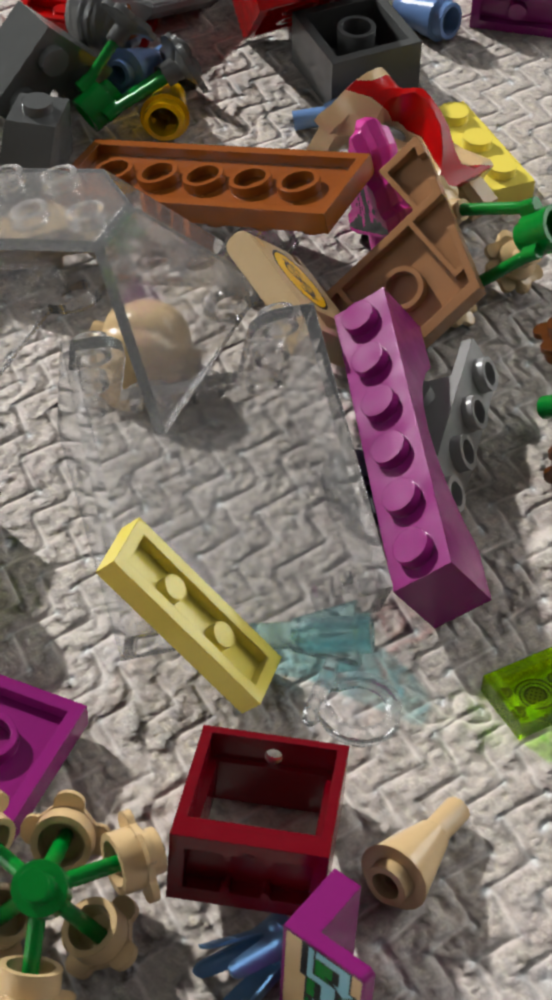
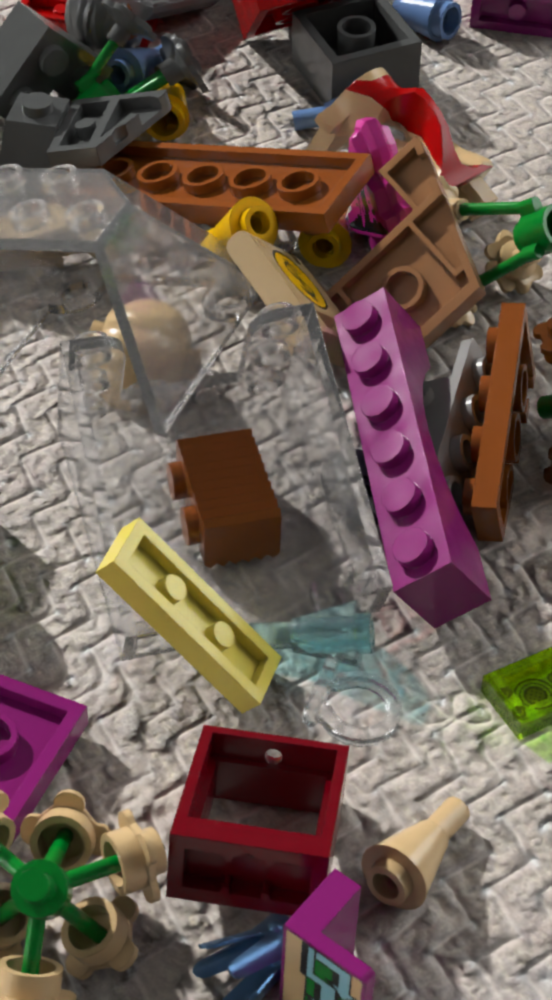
light yellow plate [439,101,535,202] -> none
none -> dark grey wing [46,89,172,172]
none -> dark orange brick [167,428,282,569]
none -> yellow cone [197,196,278,253]
none -> yellow cone [298,209,352,268]
none -> dark orange wing [462,303,536,542]

